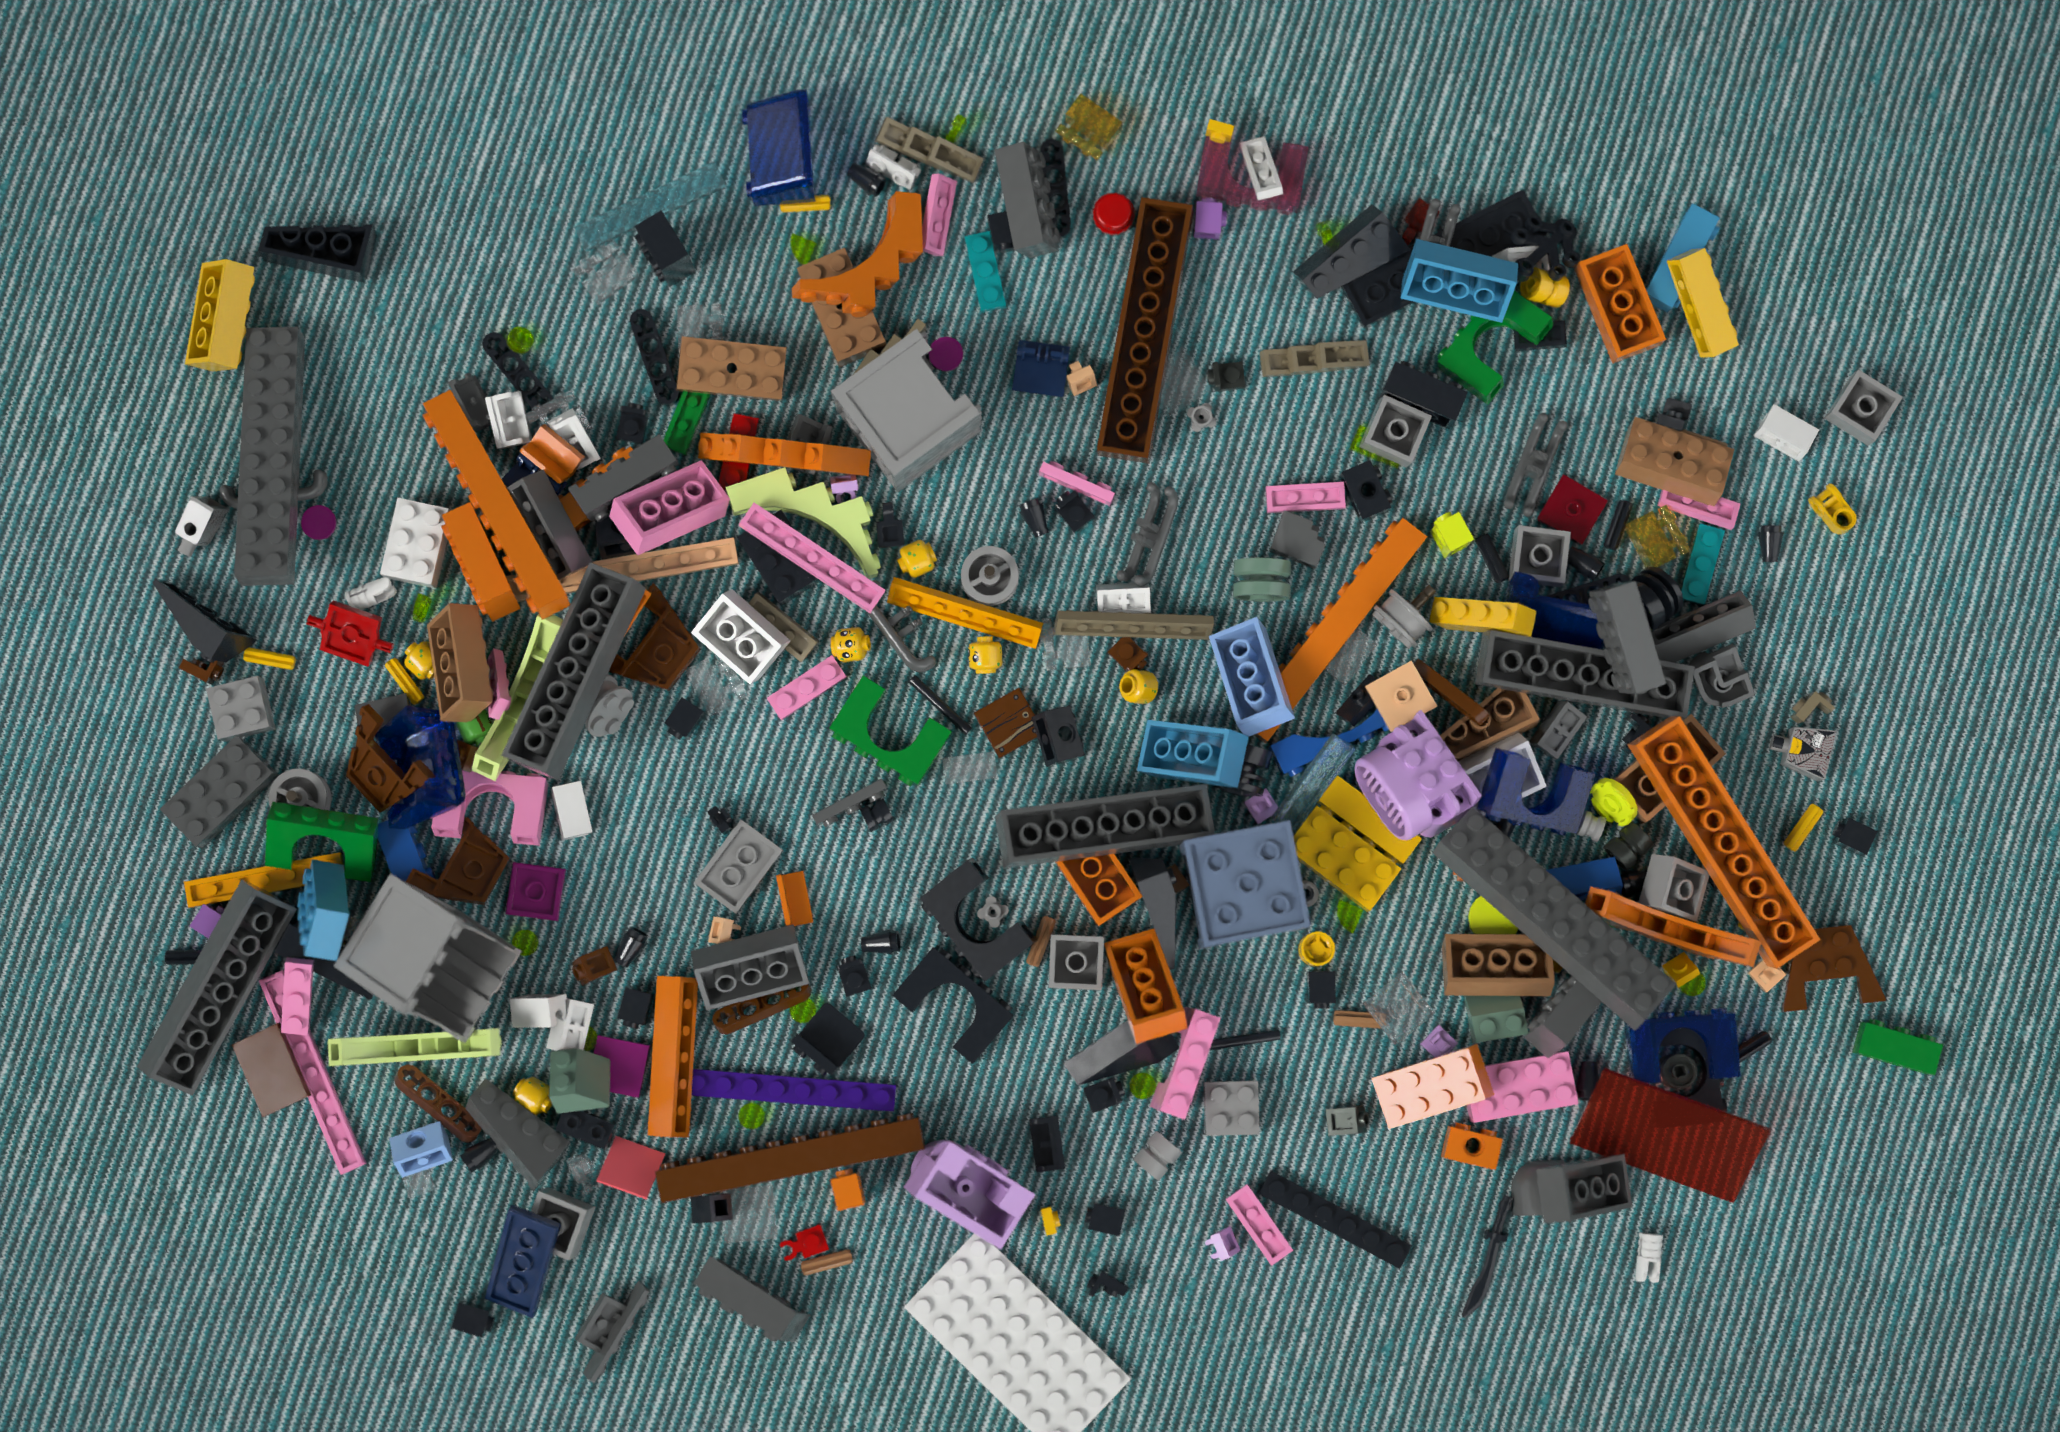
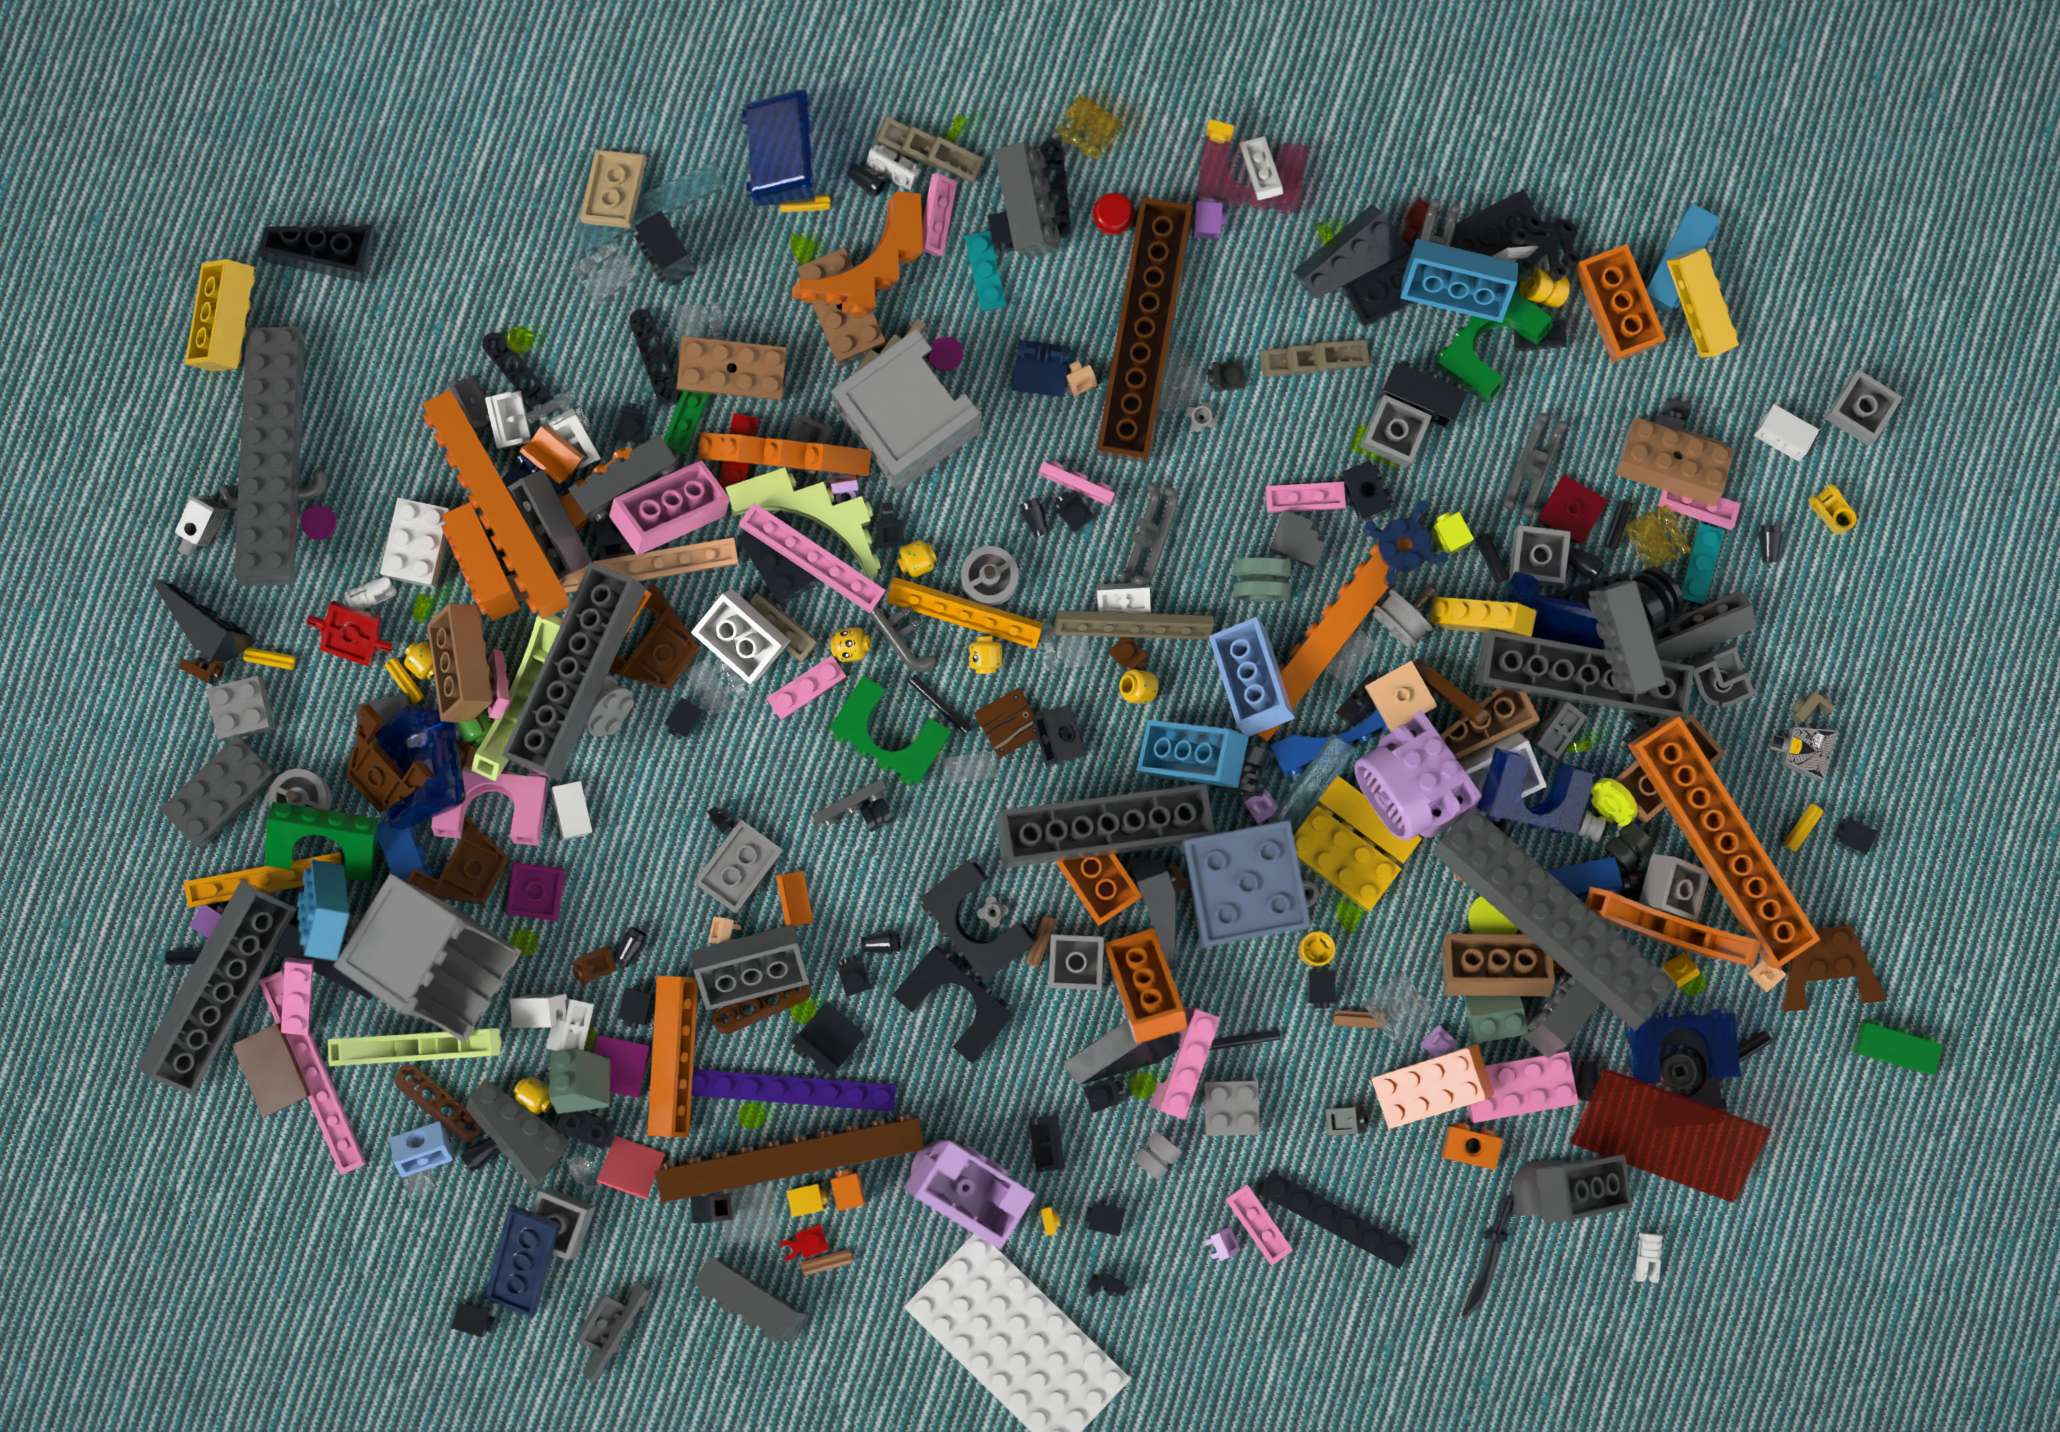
none -> tan tile [580,149,647,229]
none -> yellow brick [787,1183,828,1217]
none -> dark blue plate [1363,500,1449,586]
none -> clear neon green tile [1566,739,1592,753]

